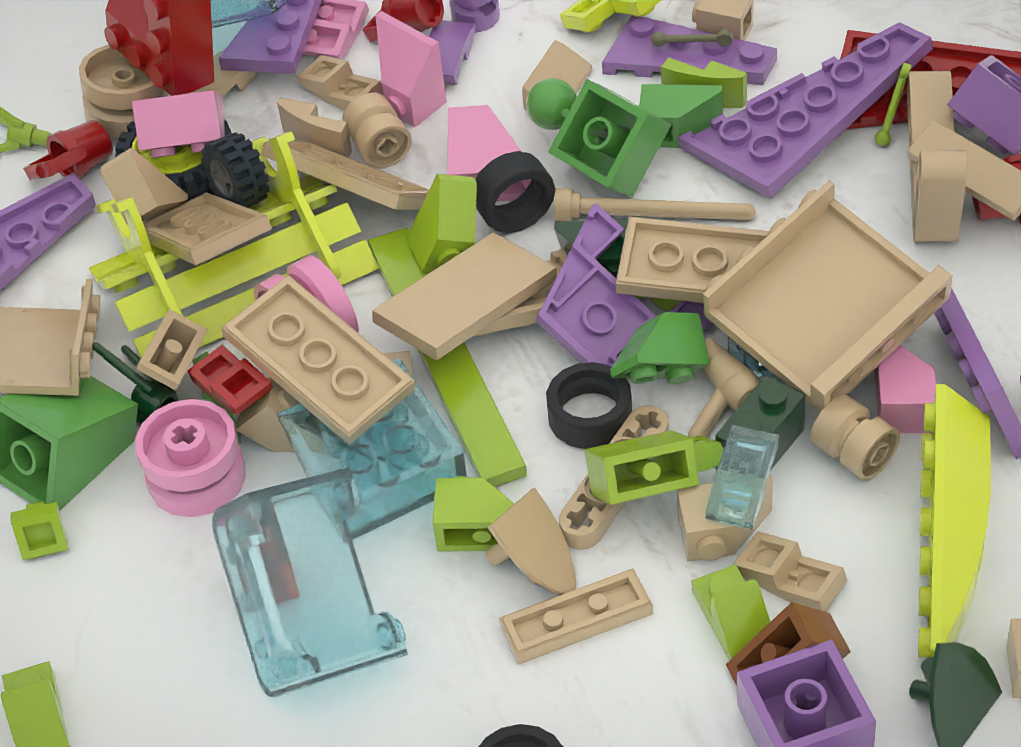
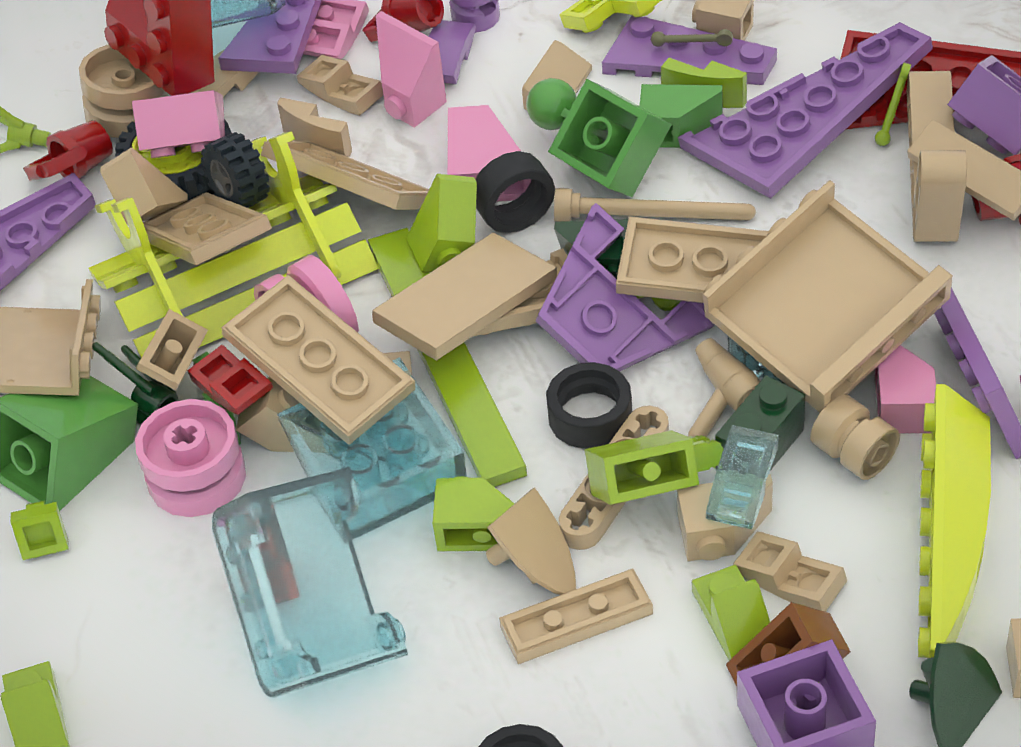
tan wheel [342,93,412,168] -> none
bright green slope [610,312,710,384] -> none

